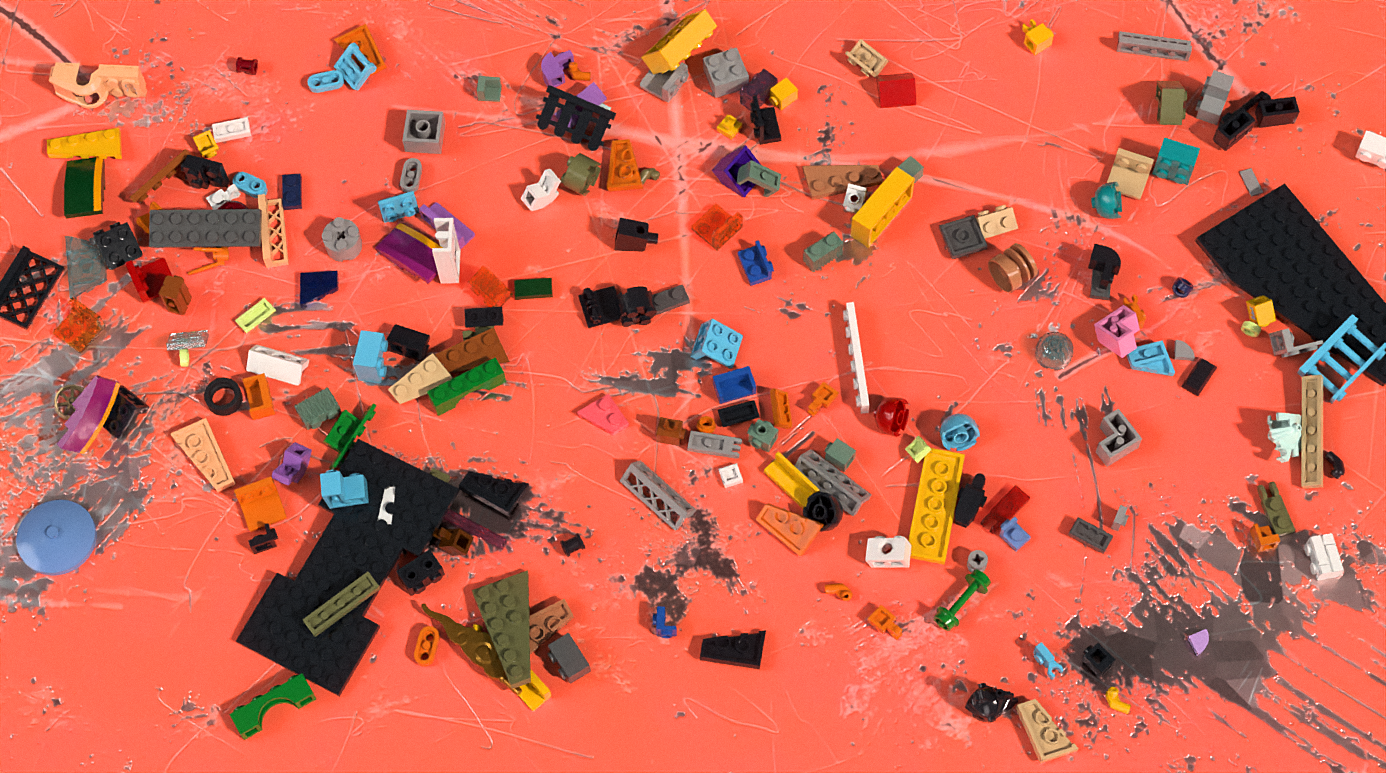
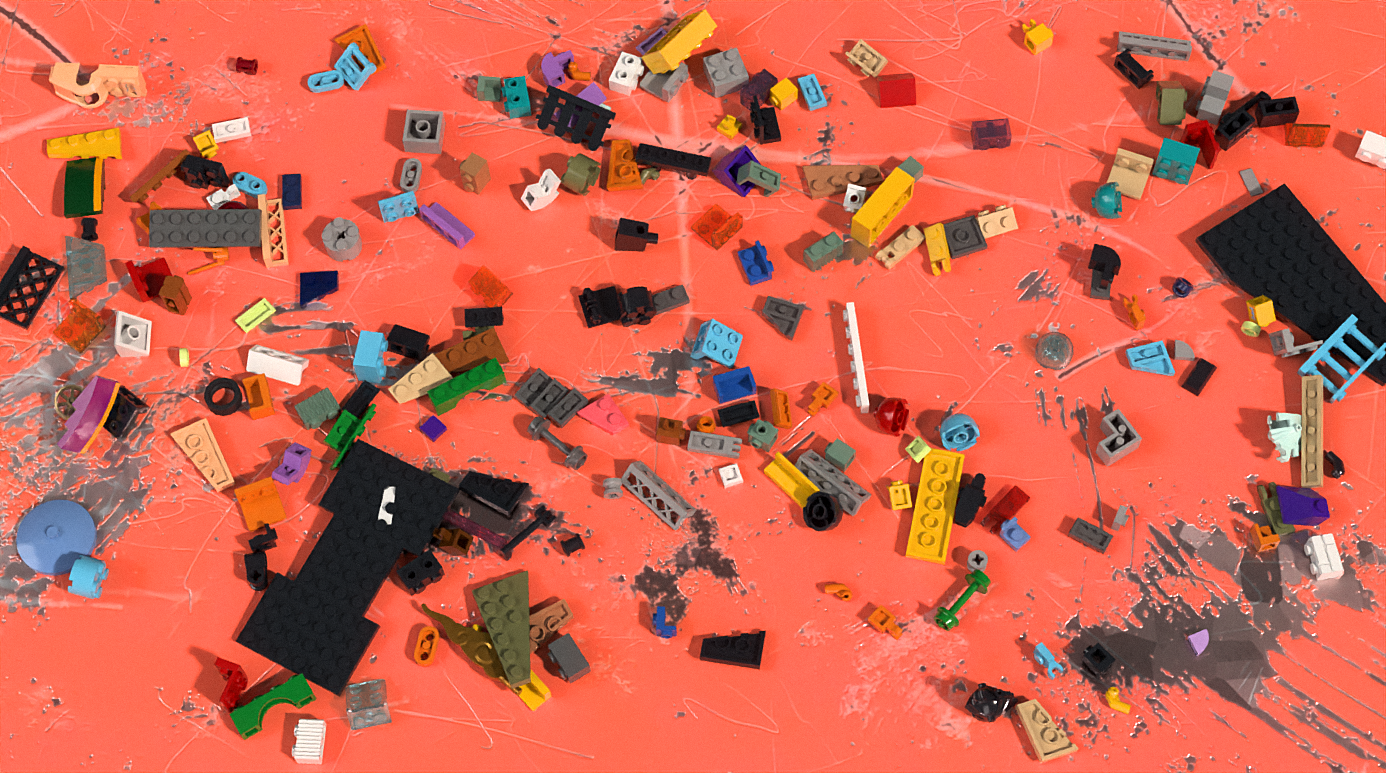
black bracket [89,222,142,270] -> none
clear light blue plate [166,330,209,351] -> none
olive plate [303,572,381,637] -> none
medium azure brick [320,470,369,509] -> none
magenta slope [375,223,442,284] -> none
door [432,218,461,284] -> none
dark green tile [514,278,553,300] -> none
orange wing [756,503,824,556] -> none
white brick [865,536,912,568] -> none
nougat wheel [988,243,1038,293] -> none
bright pink brick [1094,305,1140,358] -> none
none -> medium azure brick [68,555,109,599]
none -> black bush [81,217,98,242]
none -> white slope [114,310,152,357]
none -> red bracket [214,657,248,713]
none -> black piece [244,551,268,591]
none -> white brick [292,719,327,764]
none -> black tile [342,380,380,418]
none -> clear light blue bracket [345,679,392,731]
none -> dark purple tile [419,415,447,442]
none -> medium nougat brick [459,152,491,195]
none -> black hinge [498,505,558,561]
none -> teal brick [501,76,532,119]
none -> dark grey slope [513,368,569,419]
none -> dark grey piece [527,416,588,470]
none -> dark grey plate [547,388,588,428]
none -> light grey wheel [603,478,623,500]
none -> white brick [609,52,644,96]
none -> black plate [635,143,711,180]
none -> lavender tile [636,27,668,55]
none -> dark grey wing [762,296,804,341]
none -> medium azure plate [797,74,827,111]
none -> tan plate [875,225,925,270]
none -> yellow bracket [886,480,912,510]
none -> yellow hinge [924,223,951,276]
none -> brick [970,118,1012,150]
none -> black hinge [1114,48,1154,89]
none -> red bracket [1180,120,1220,169]
none -> dark purple slope [1276,486,1330,526]
none -> clear orange bracket [1284,123,1331,148]

